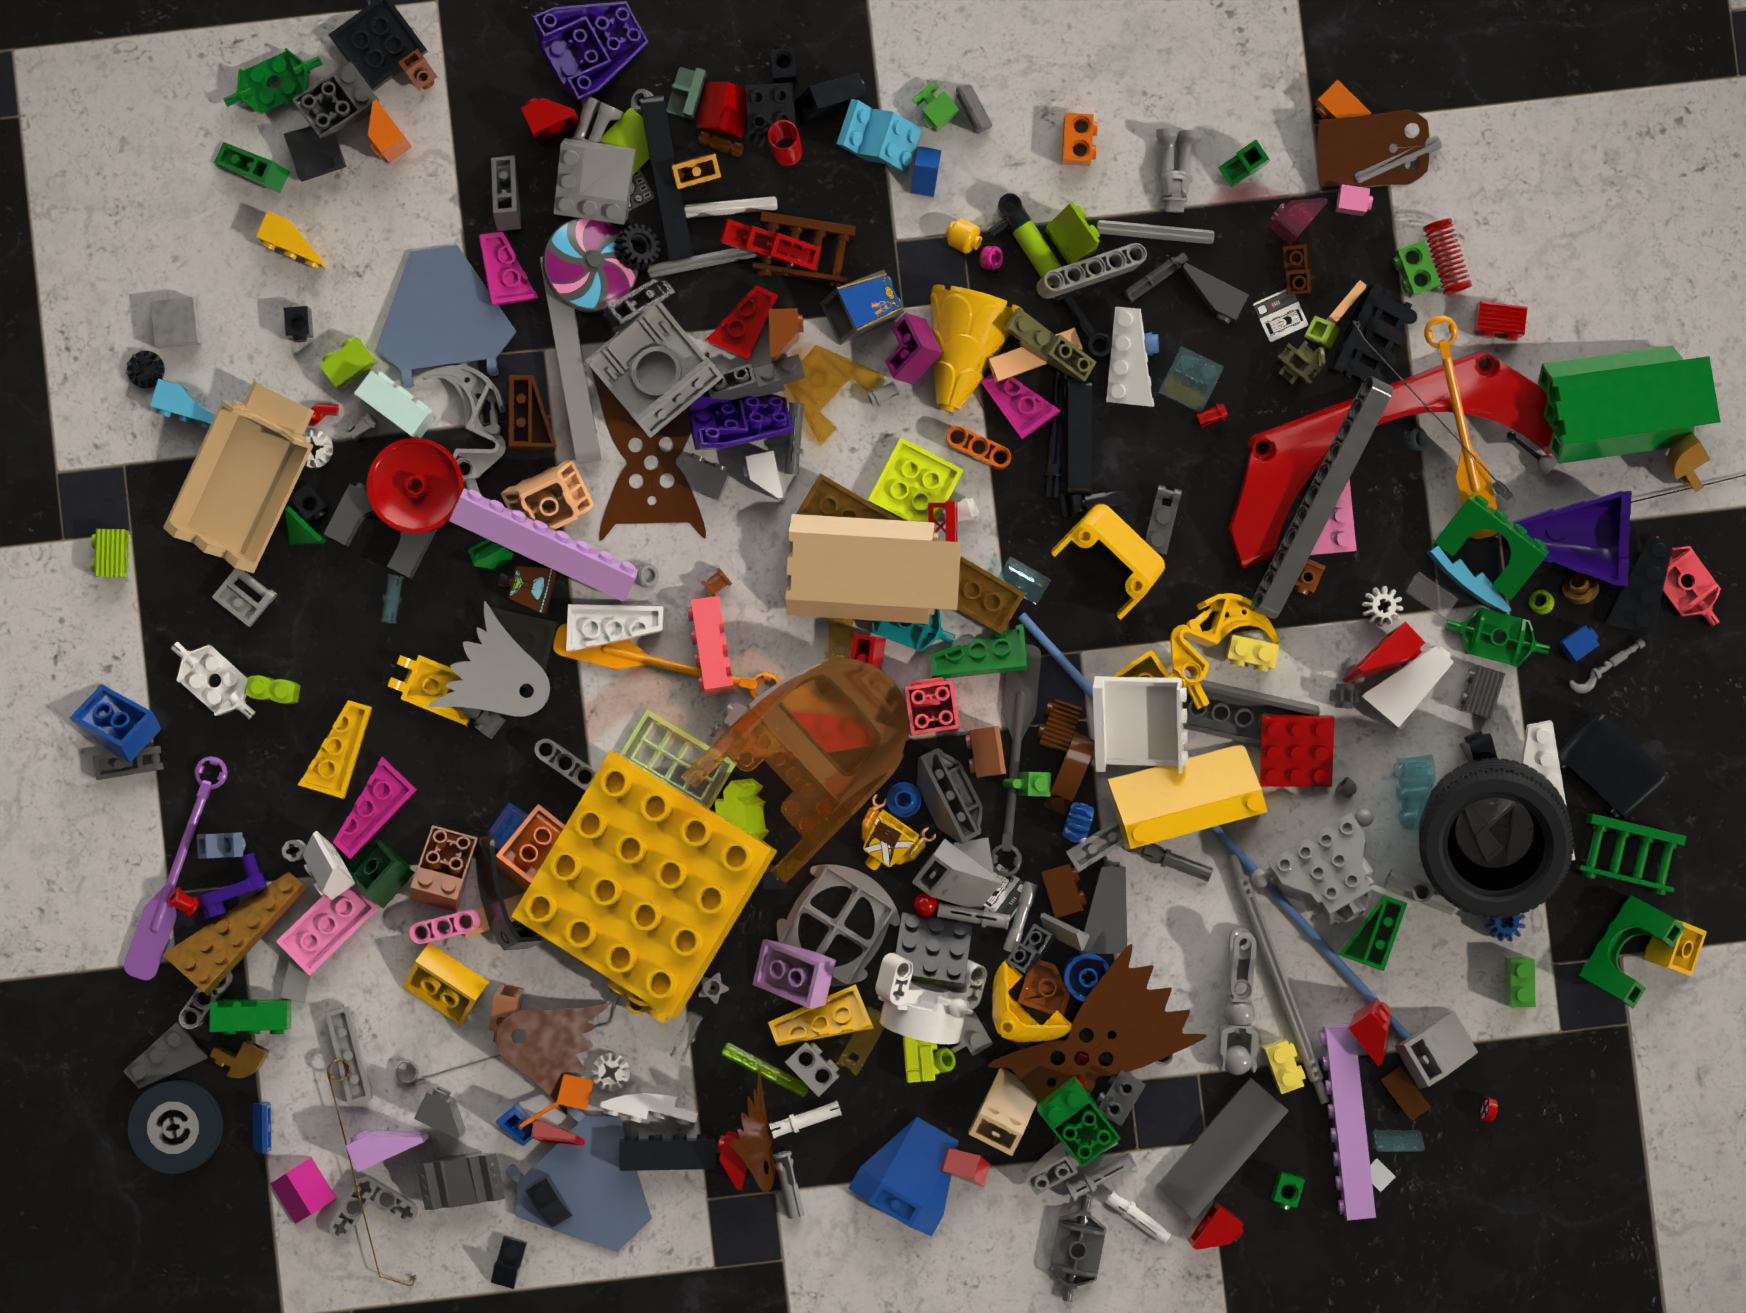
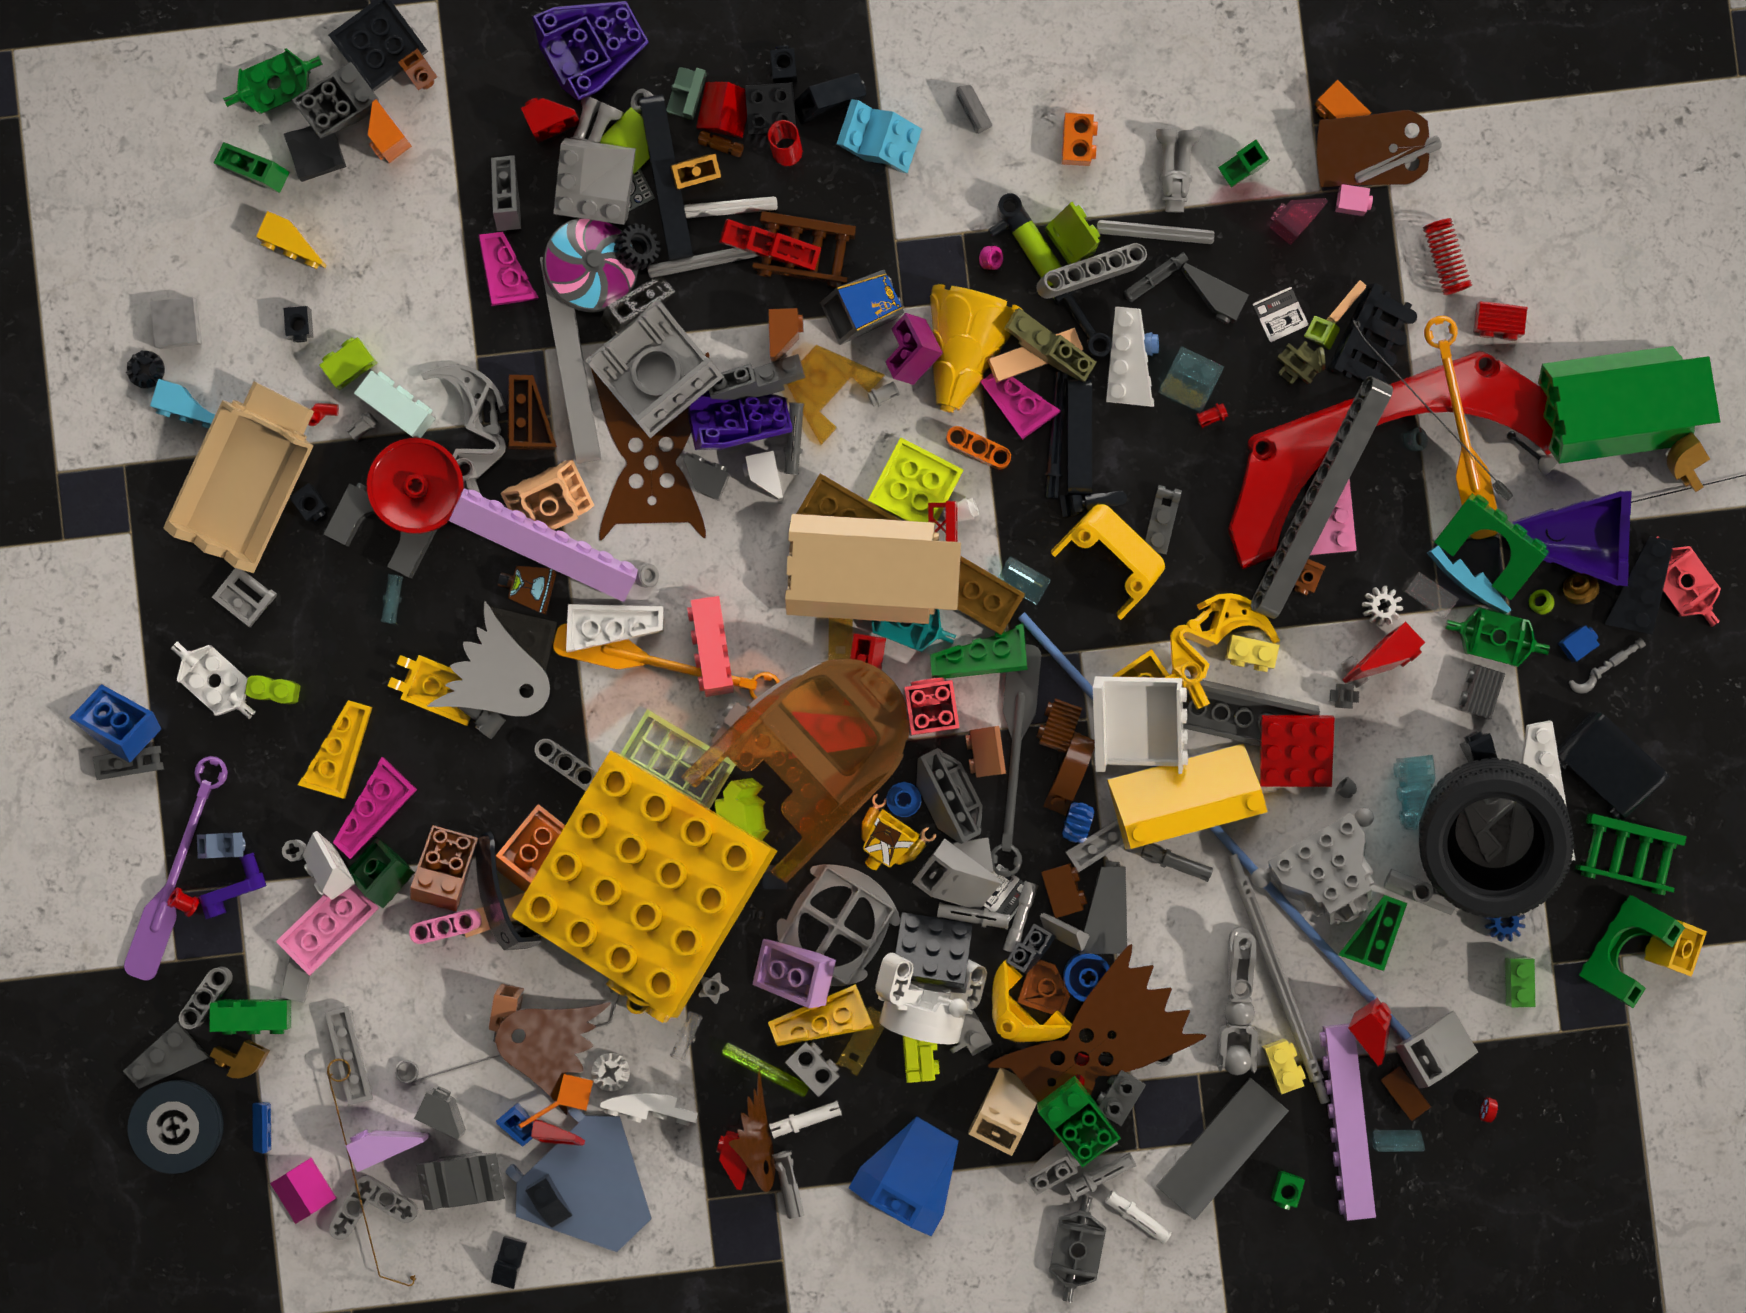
lime brick [91,529,129,578] -> none
pearl gold wing [162,872,307,996] -> none
green slope [285,505,327,544] -> none
white gear [304,430,333,468] -> none
sand blue flag [375,245,517,388] -> none
yellow slope [402,943,489,1027] -> none
green slope [468,539,514,571] -> none
blue sticker [489,802,529,851] -> none
black brick [619,1133,716,1171] -> none
dark orange bush [701,568,732,597] -> none
red wing [705,285,778,361] -> none
blue slope [910,146,942,197] -> none
bright green brick [912,81,959,132] -> none
red piece [914,892,938,916] -> none
lime piece [933,1048,955,1073] -> none
red slope [940,1148,990,1187] -> none
yellow head [945,218,982,254] -> none
bright green brick [1002,772,1051,797] -> none
red slope [1188,1201,1244,1250] -> none
reddish brown slope [1282,243,1311,295] -> none
white slope [1359,646,1454,728] -> none
white sticker [1370,1159,1396,1192] -> none
bright green brick [1393,240,1441,298] -> none

